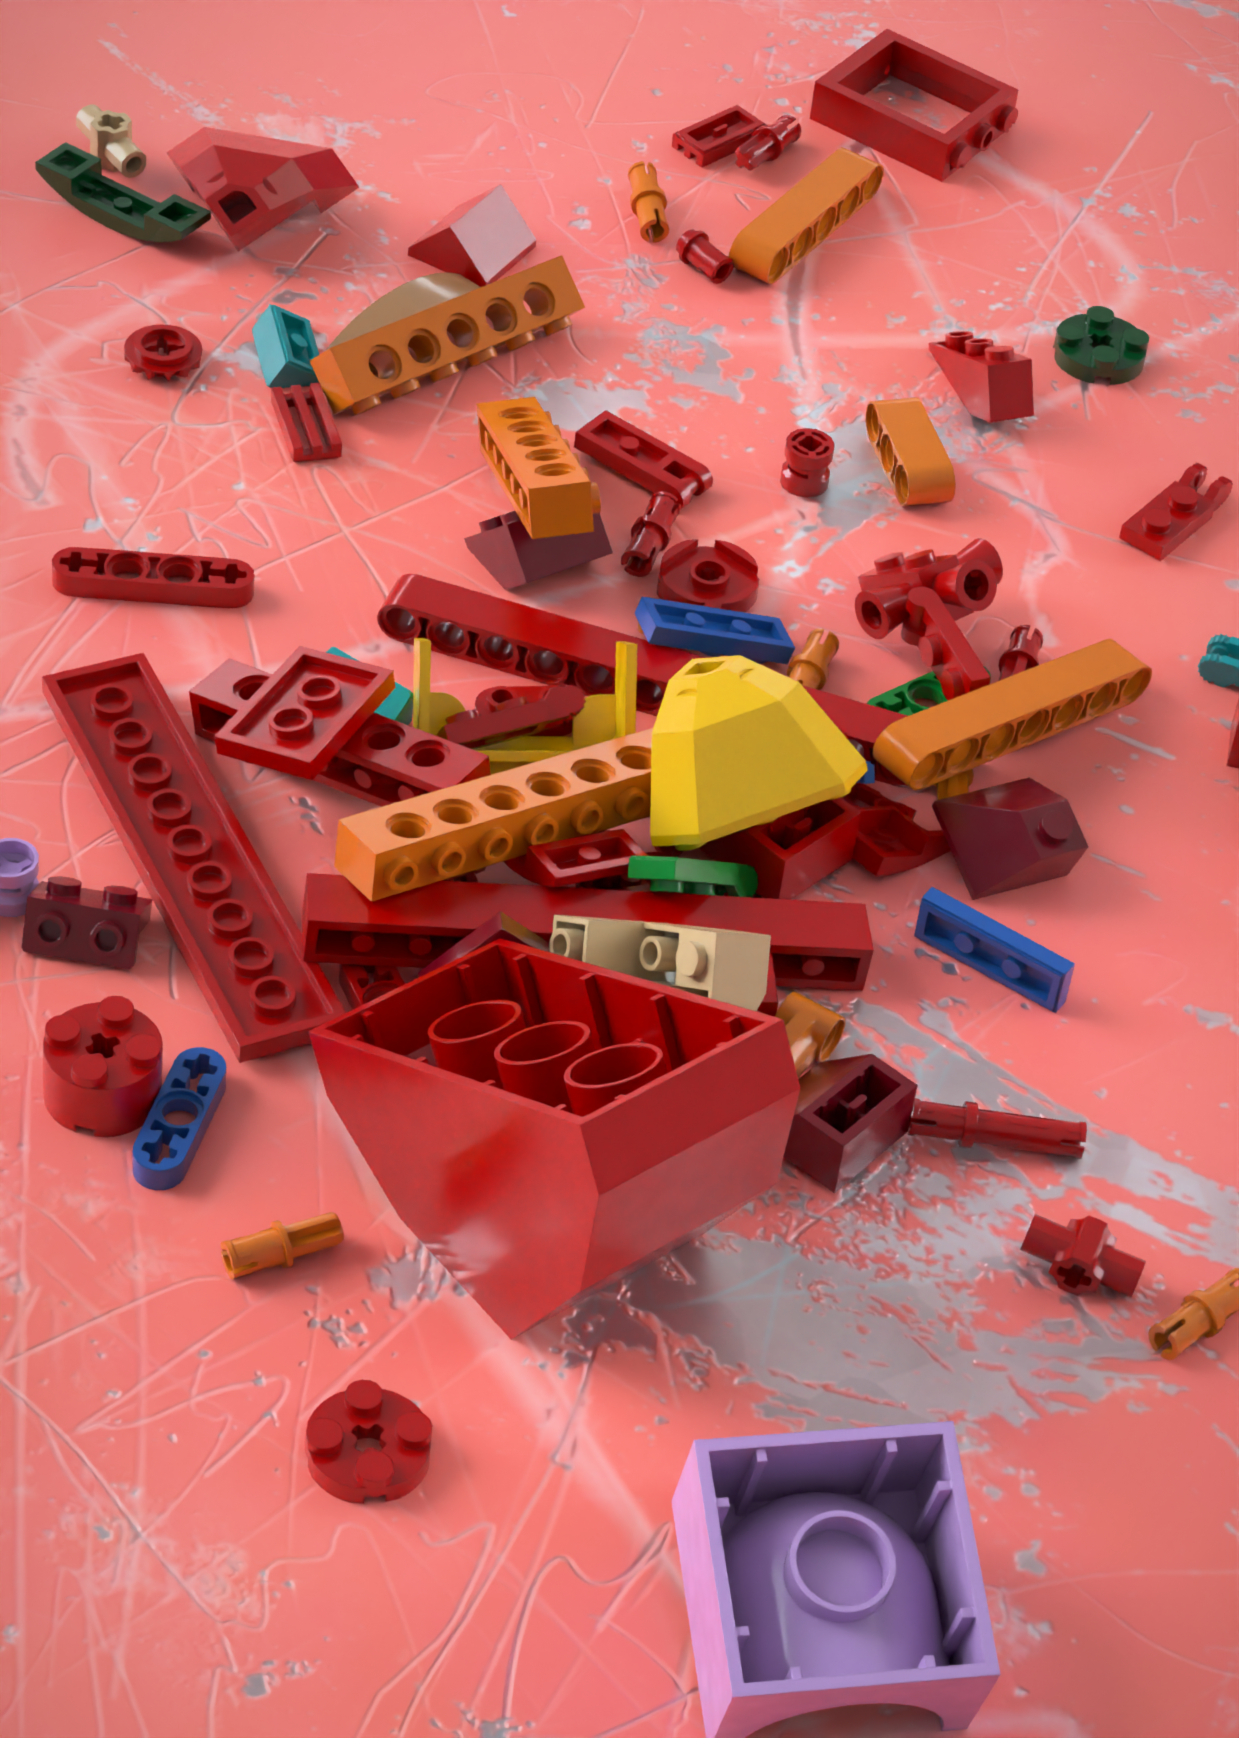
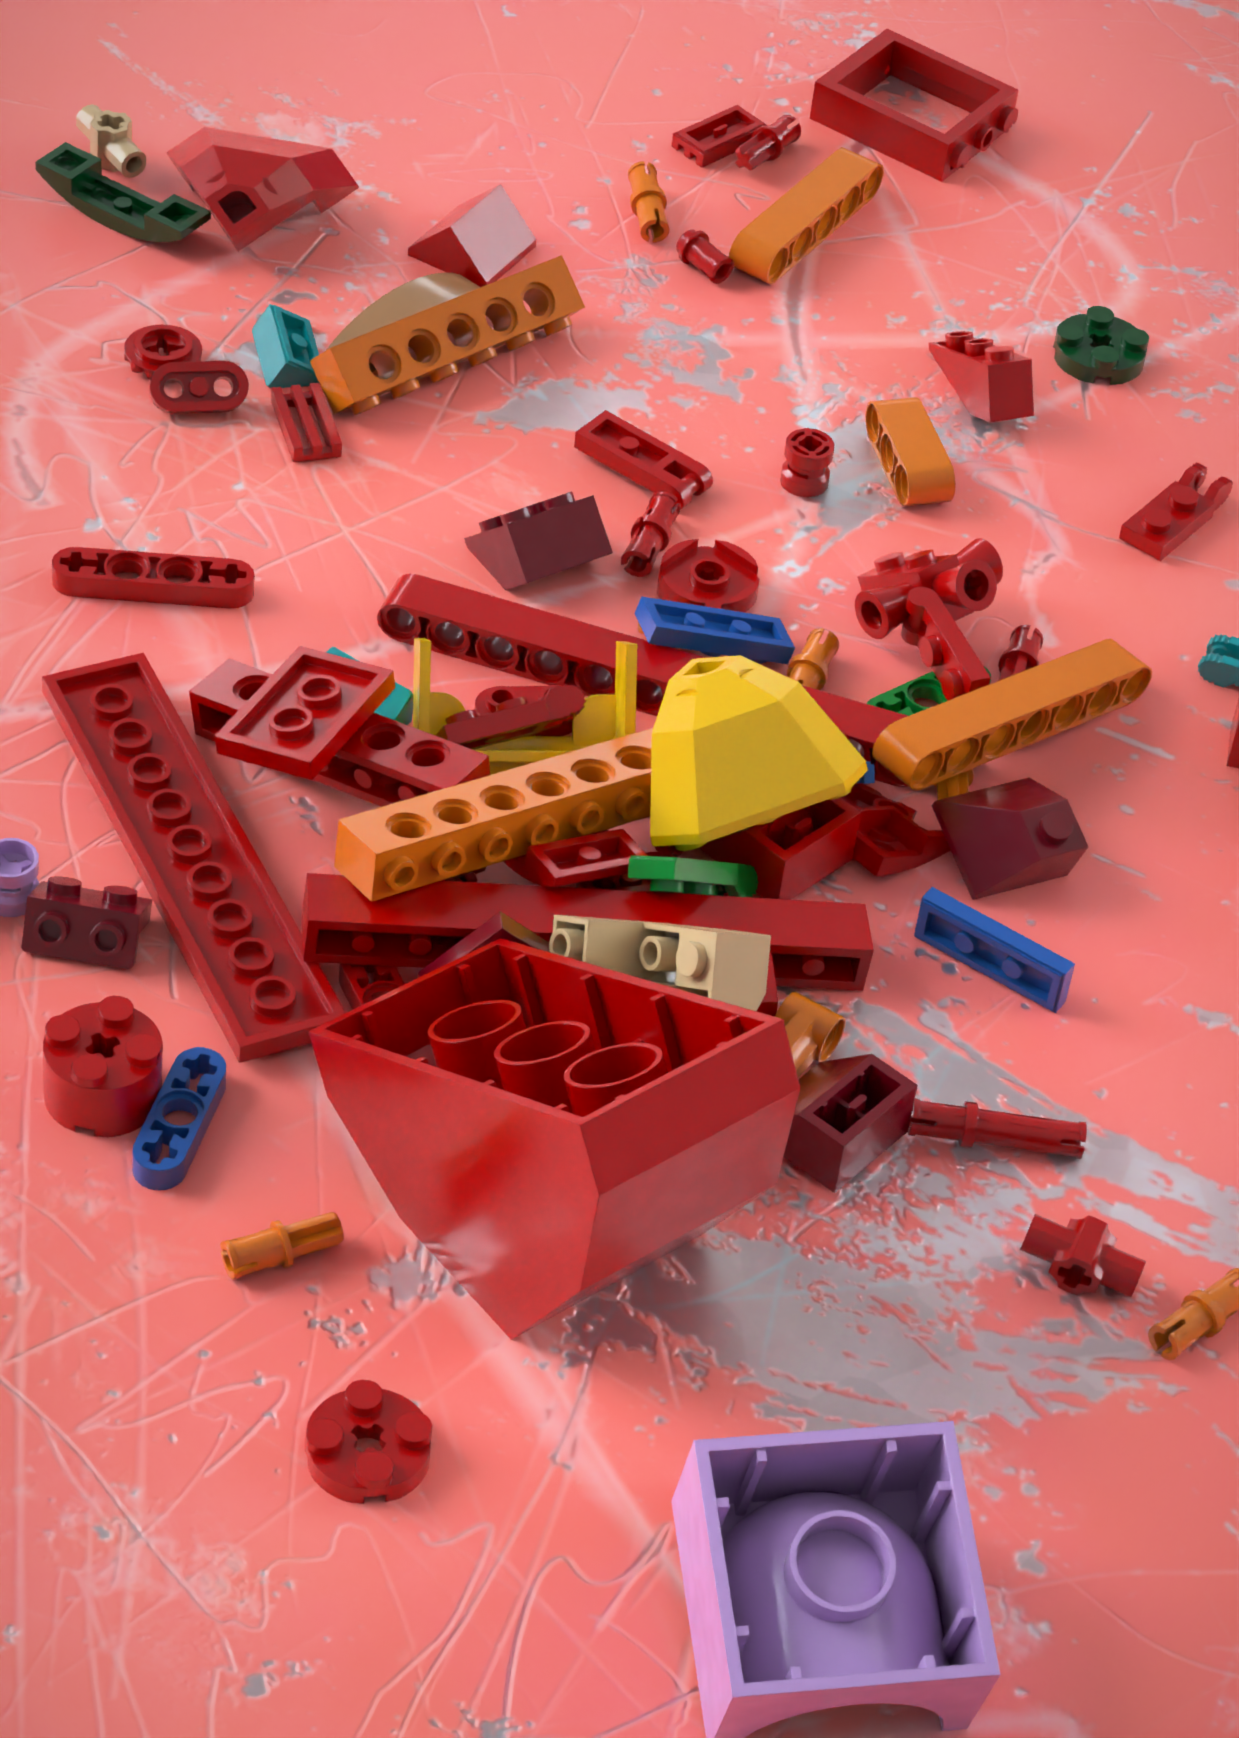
orange brick [476,397,601,539] -> none
none -> red plate [149,361,249,414]

